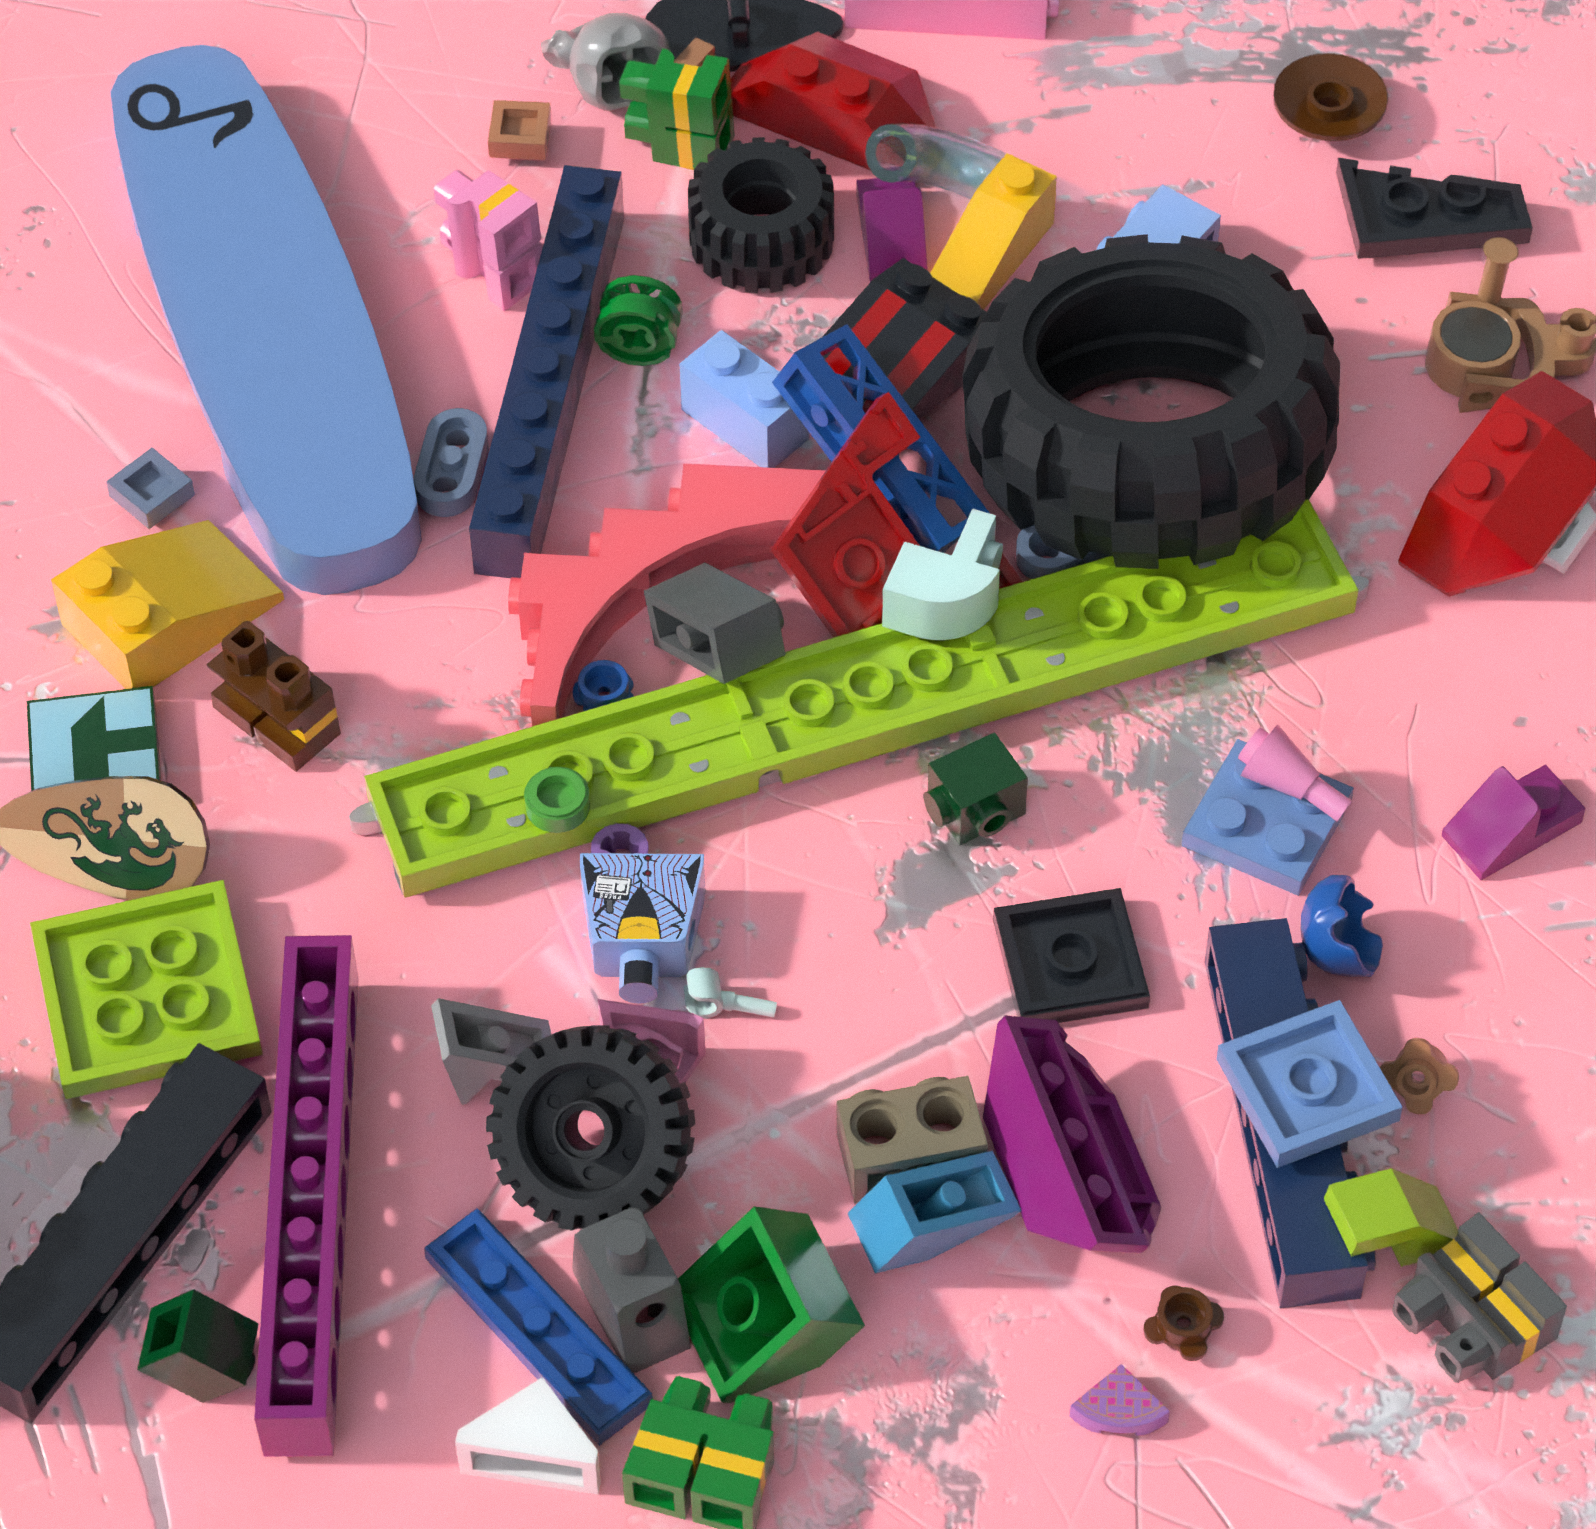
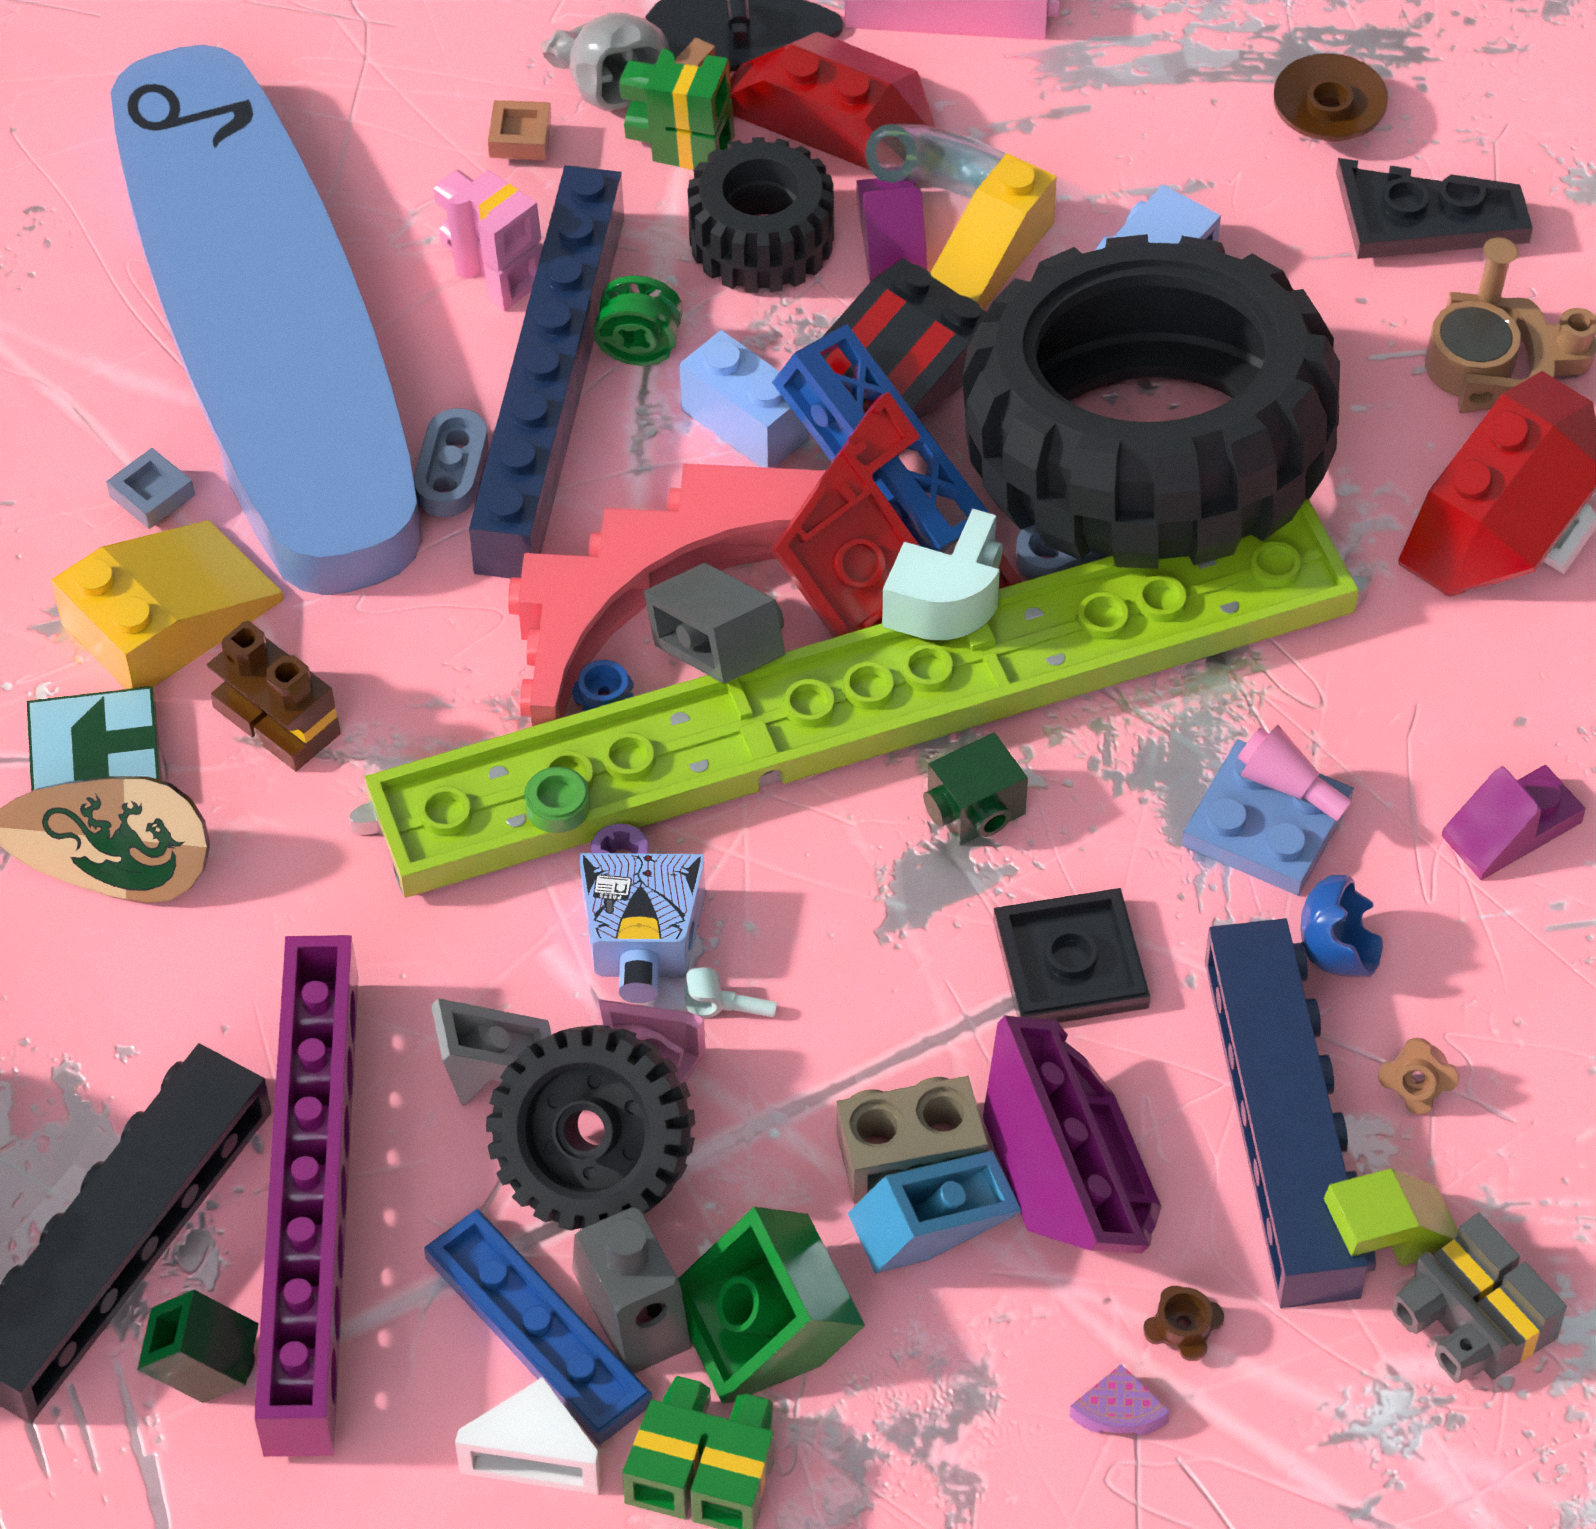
lime plate [30,880,263,1099] -> none
medium blue plate [1216,1000,1403,1168] -> none

